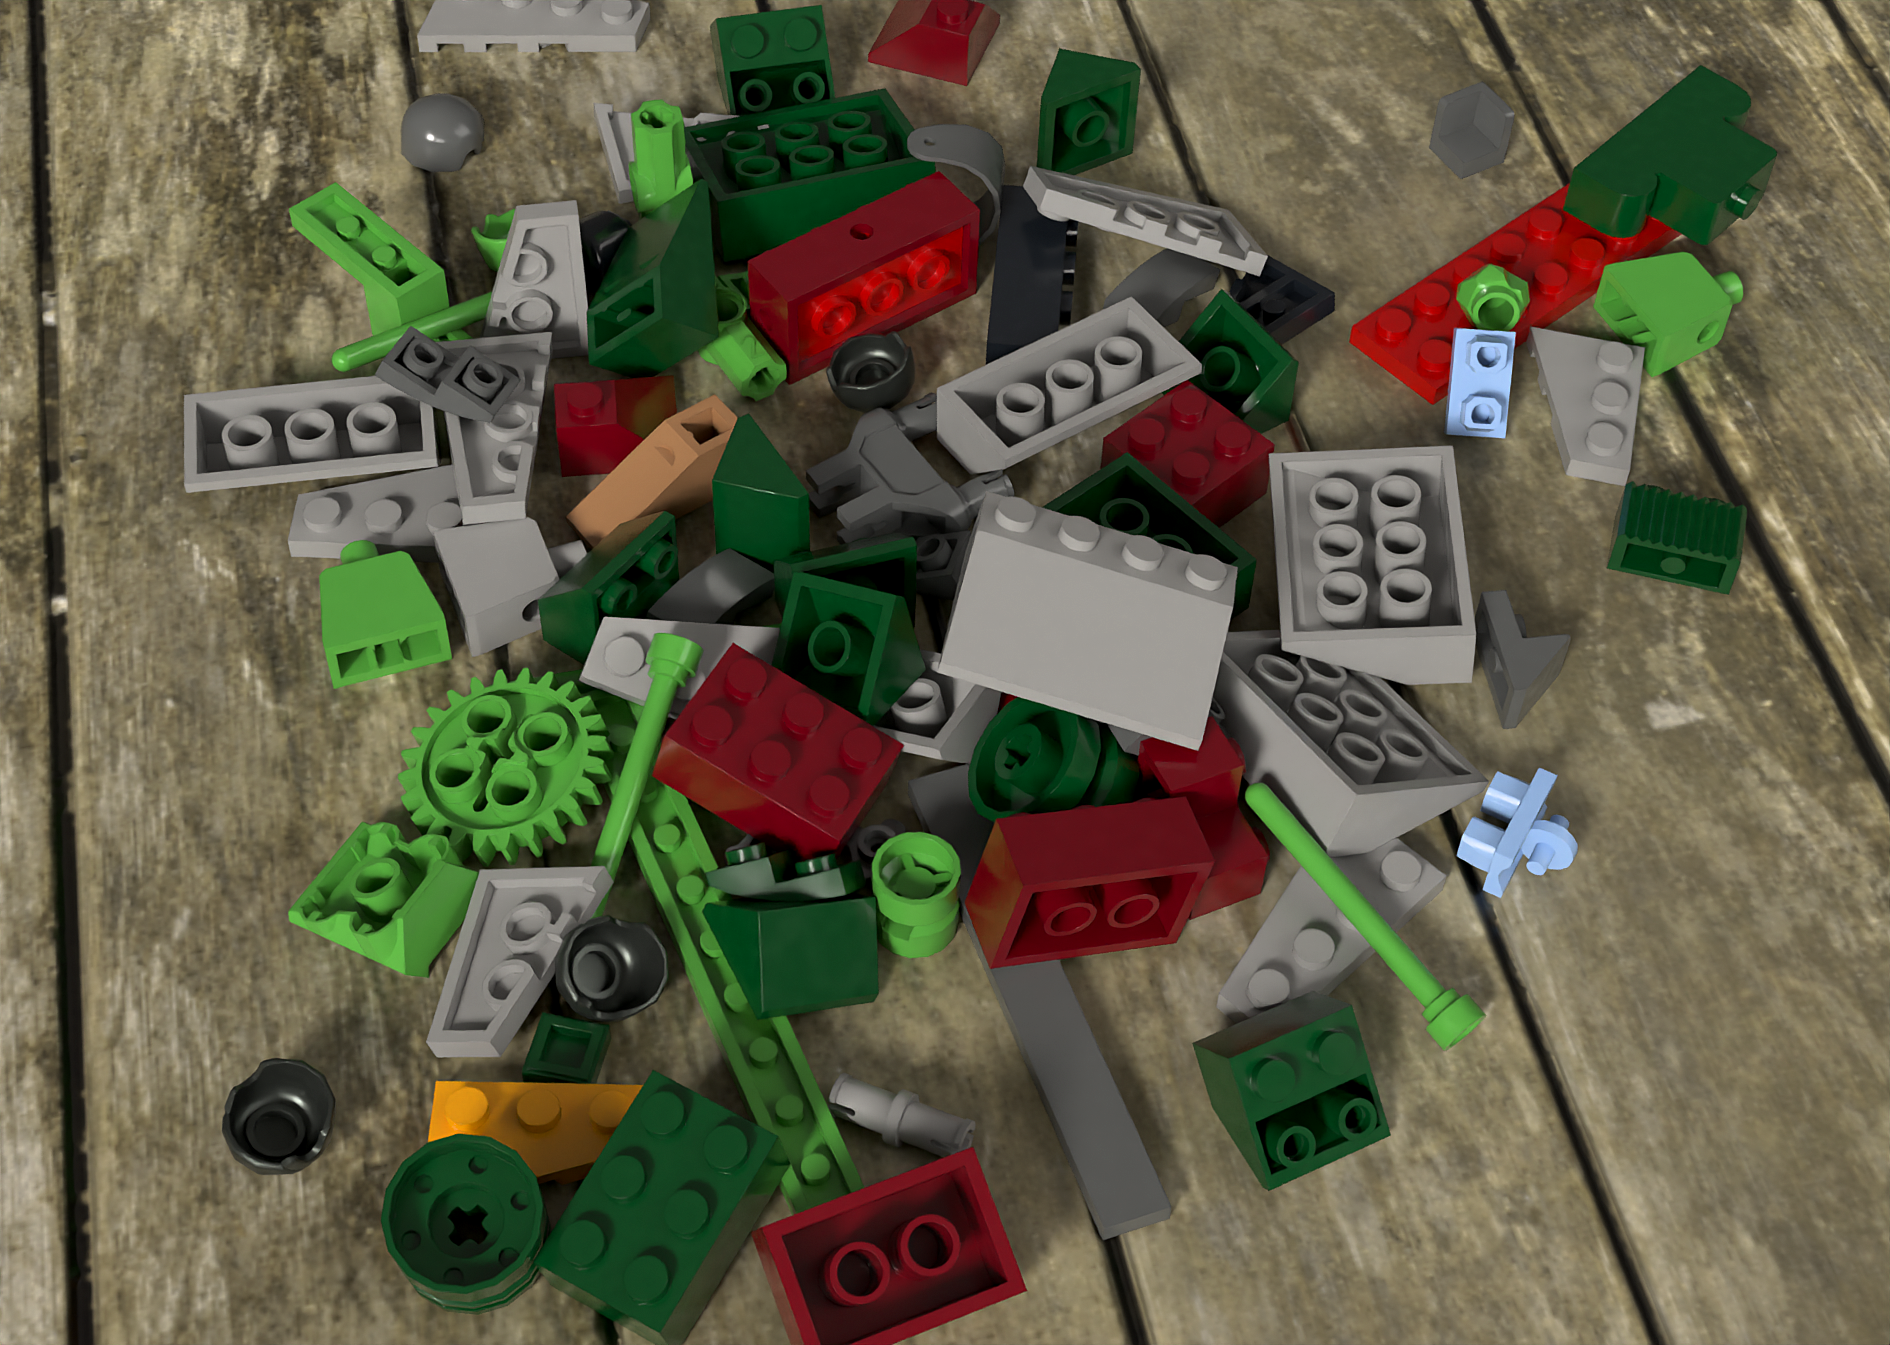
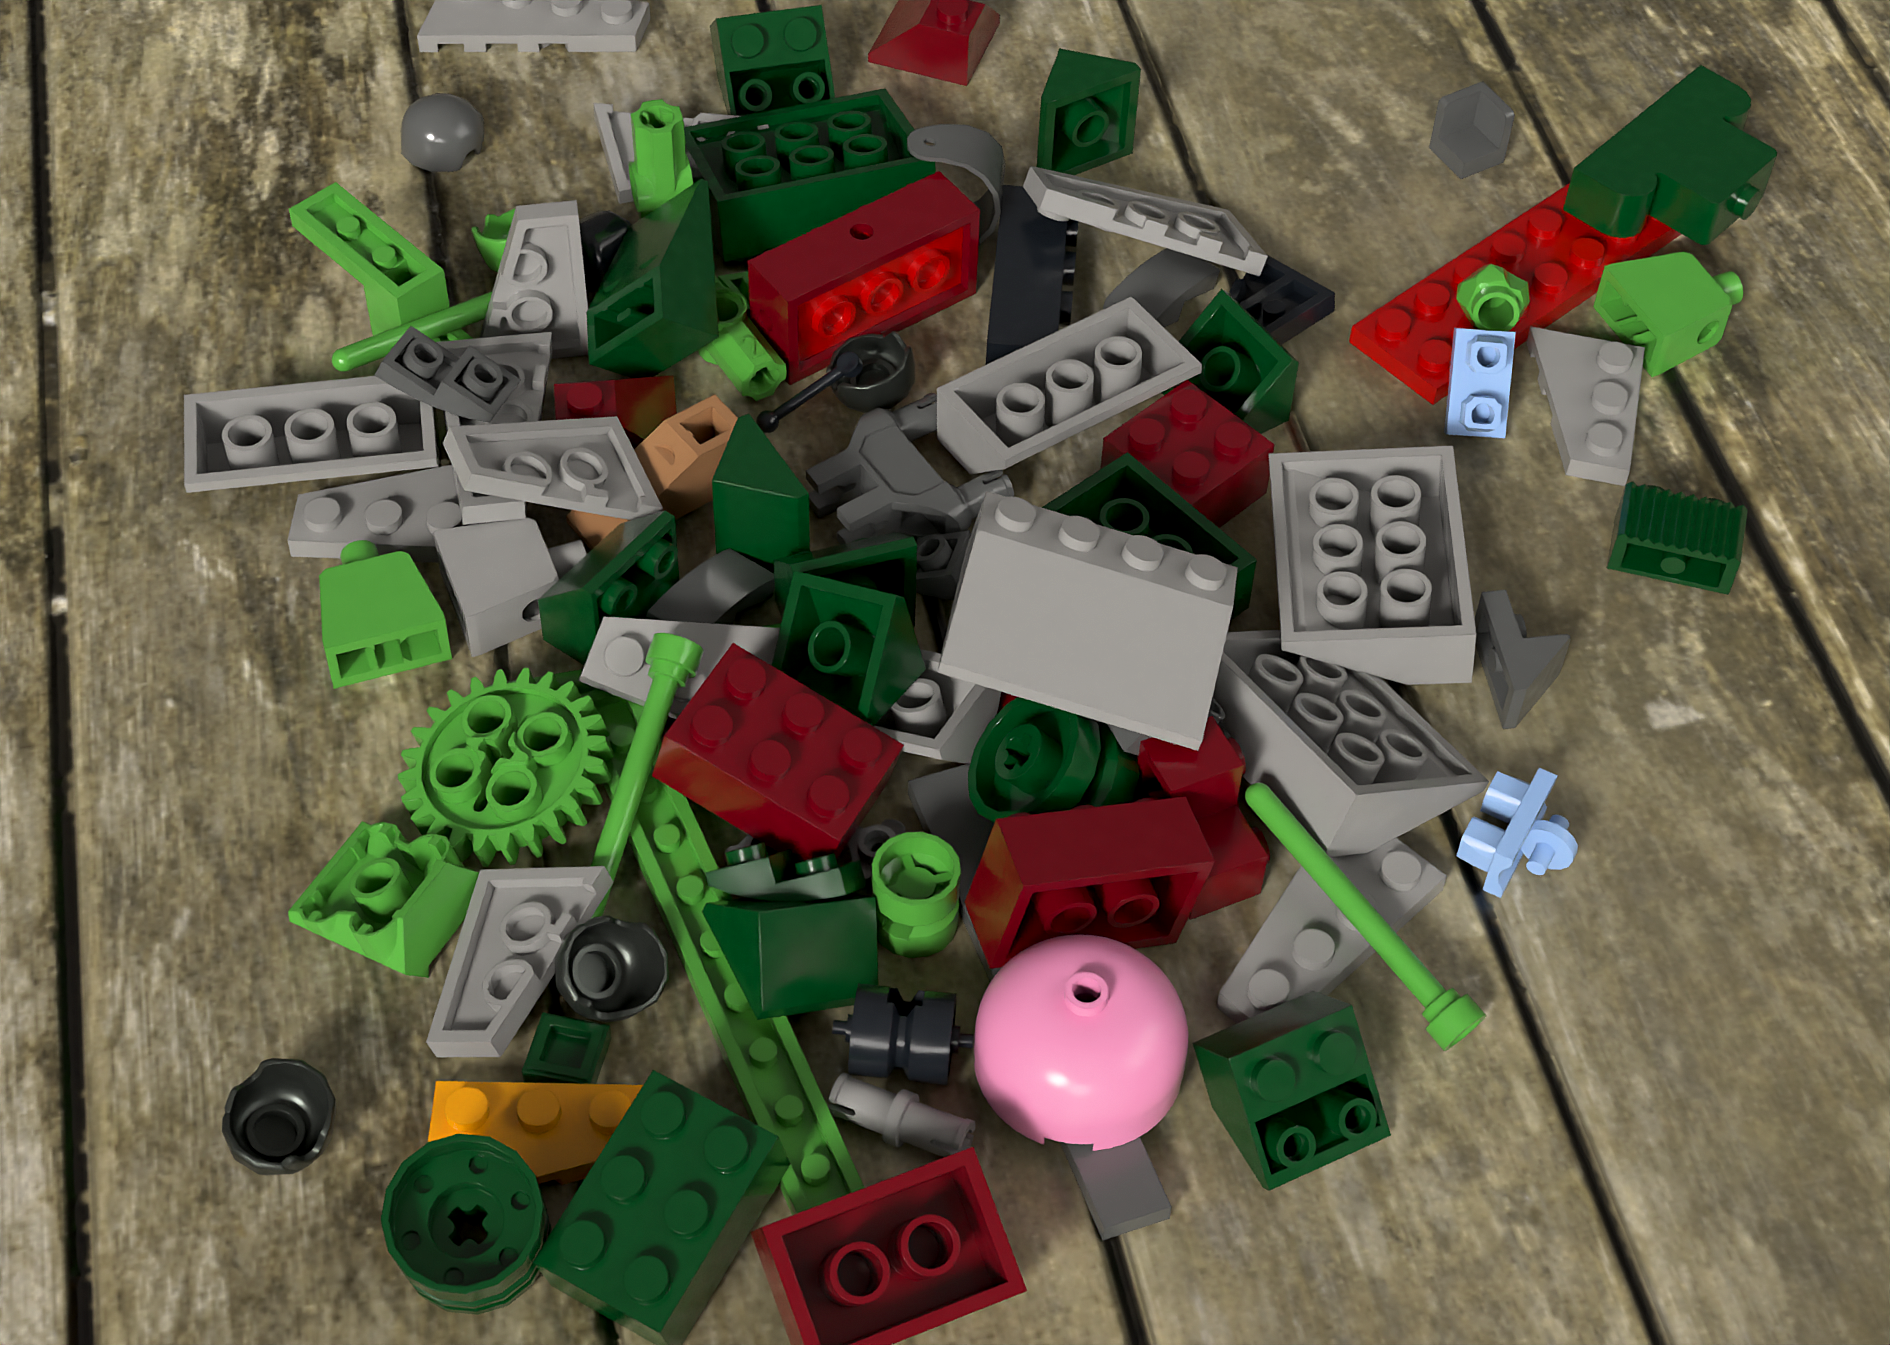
none -> light grey wing [443,416,663,520]
none -> black hinge [756,351,863,433]
none -> black wheel [832,983,974,1085]
none -> bright pink cylinder [974,934,1188,1151]

